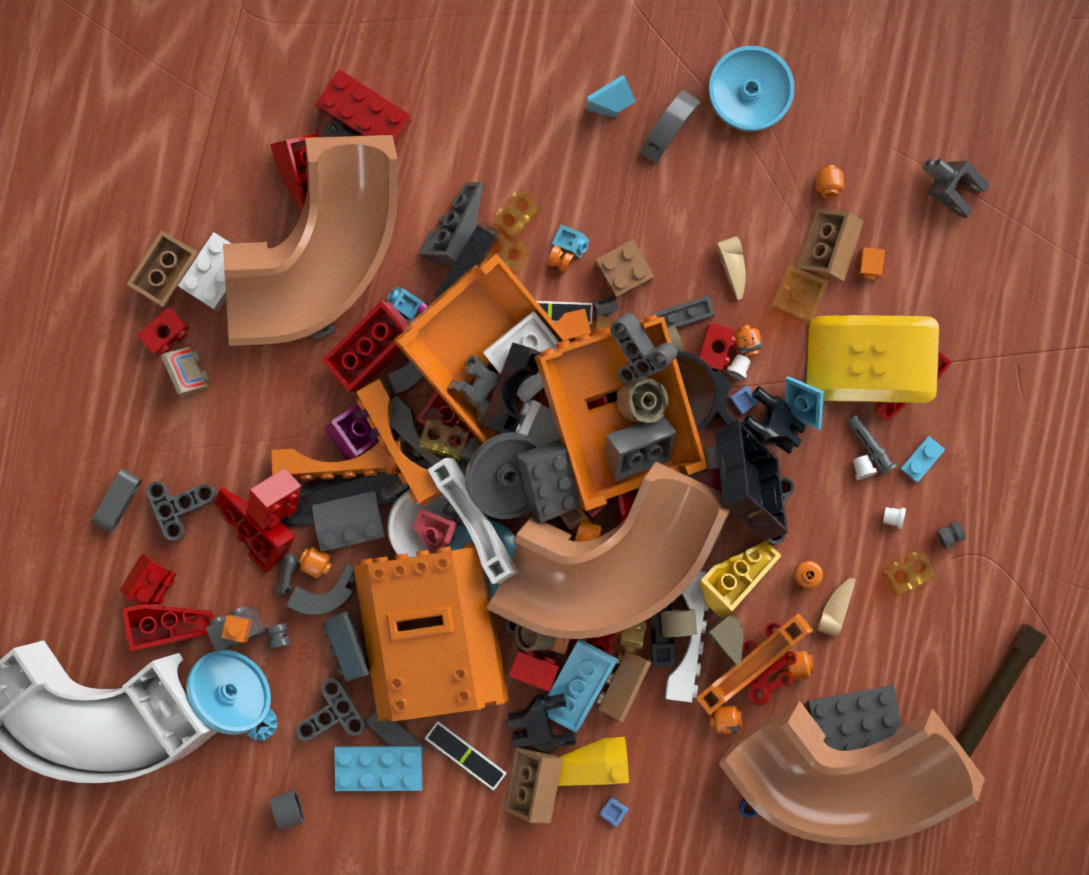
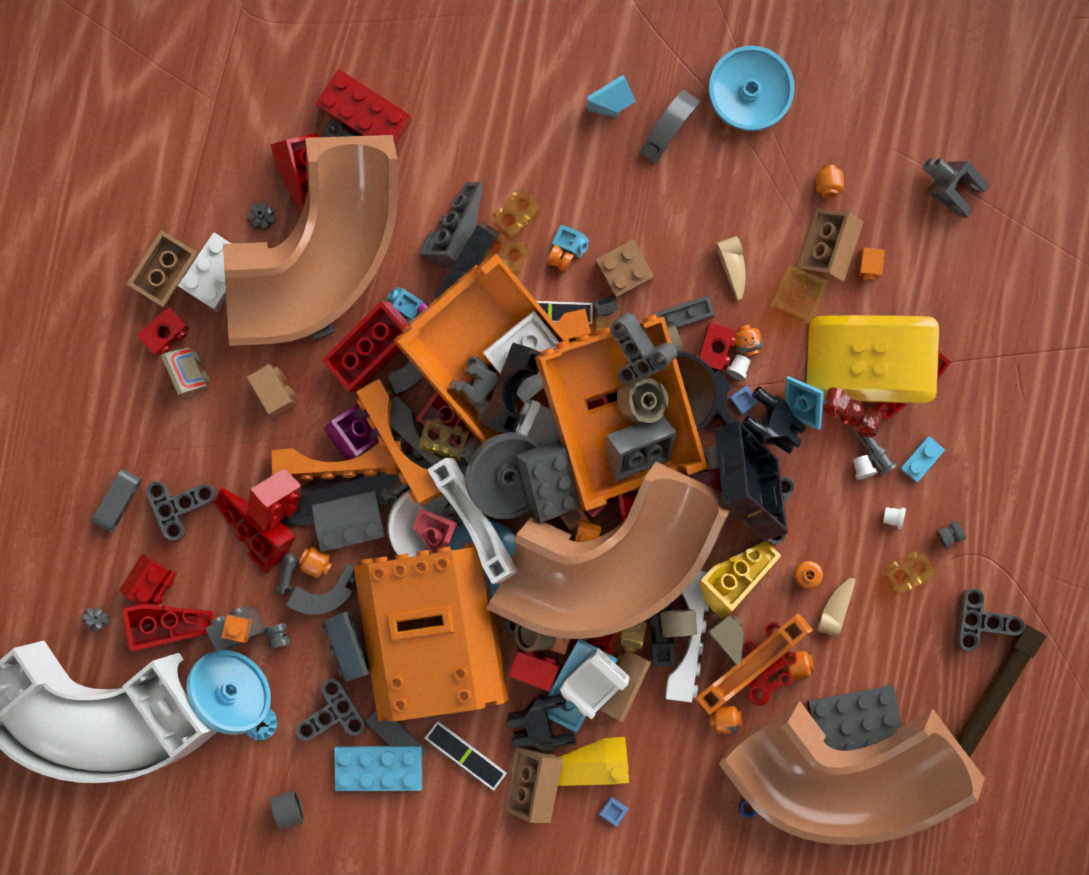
none -> dark grey plant [81,608,110,631]
none -> medium nougat brick [247,364,297,418]
none -> dark grey plant [248,202,275,229]
none -> white panel [560,648,630,719]
none -> clear red piece [822,387,882,438]
none -> dark grey beam [955,588,1025,651]

